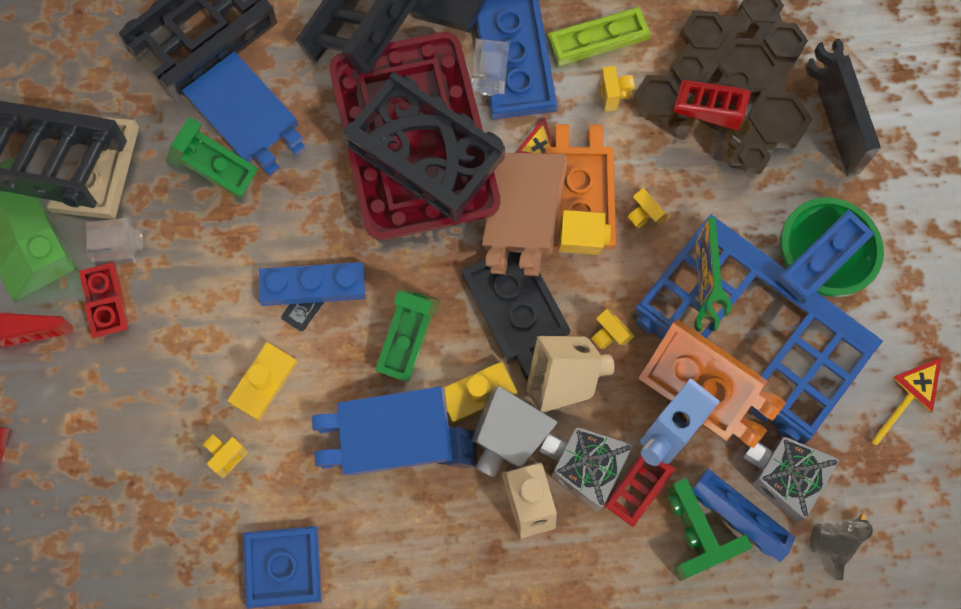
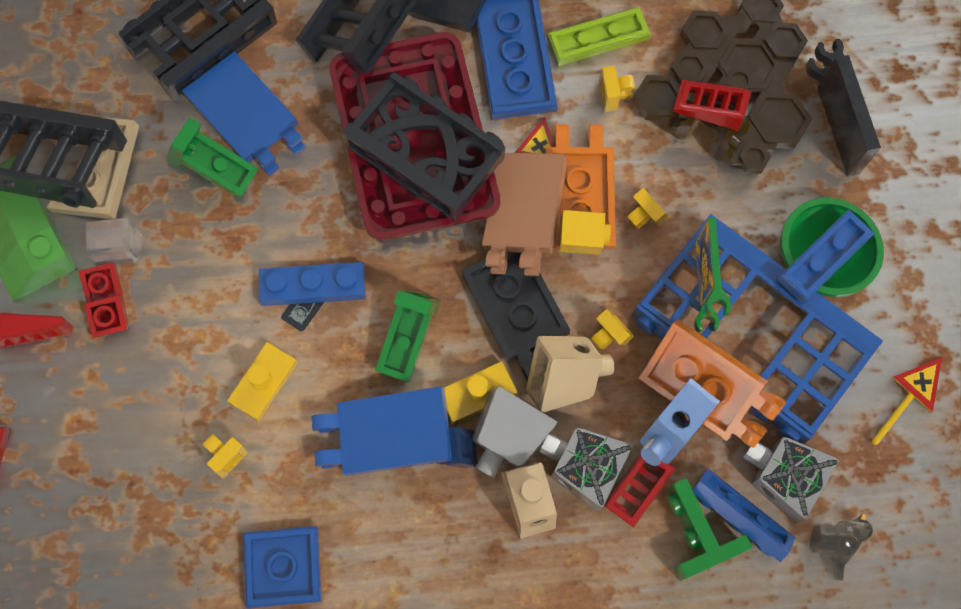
clear brick [471,39,510,96] -> none

